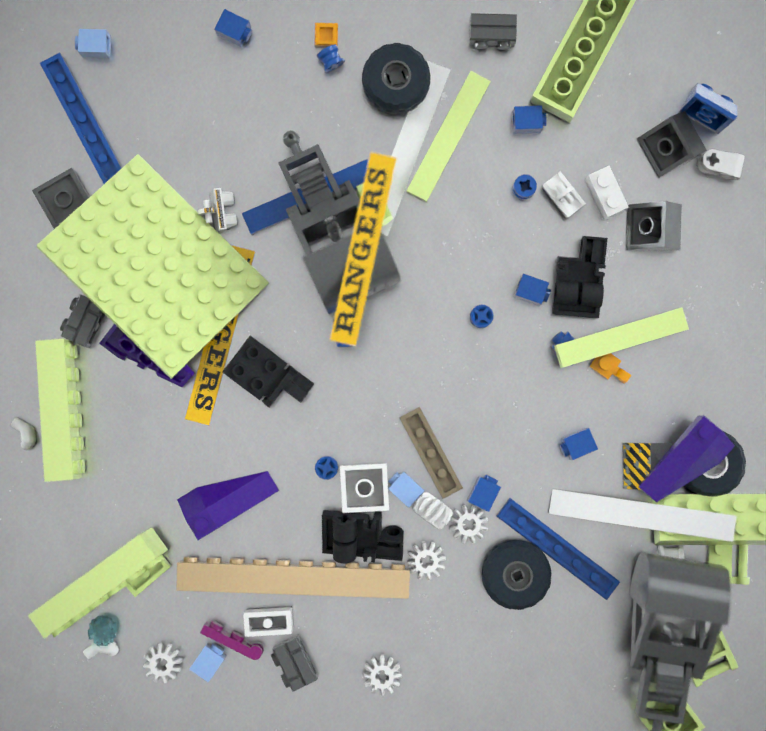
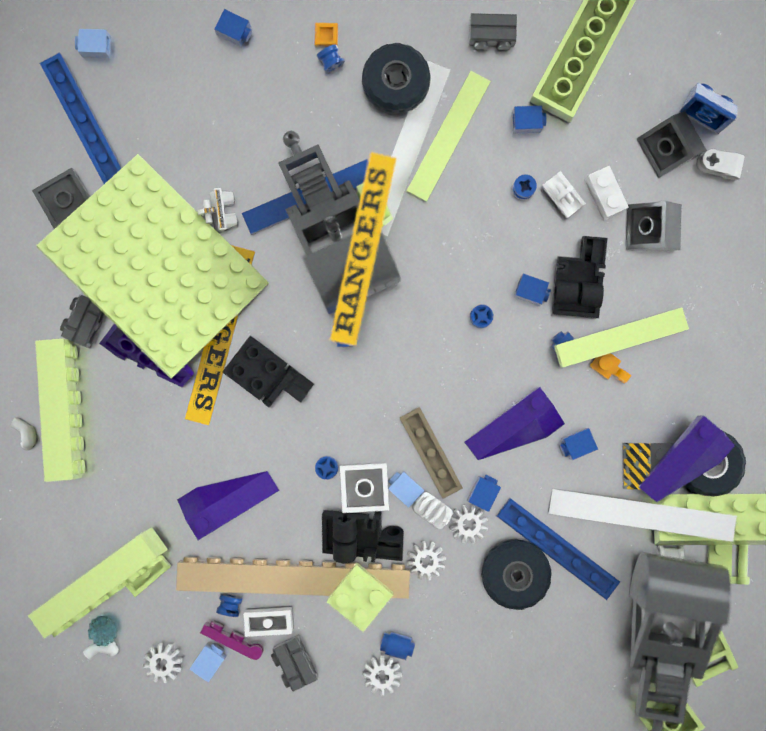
none -> blue wheel [216,593,242,617]
none -> yellowish green brick [327,563,393,632]
none -> blue brick [380,632,415,660]
none -> dark purple wedge [464,387,565,460]

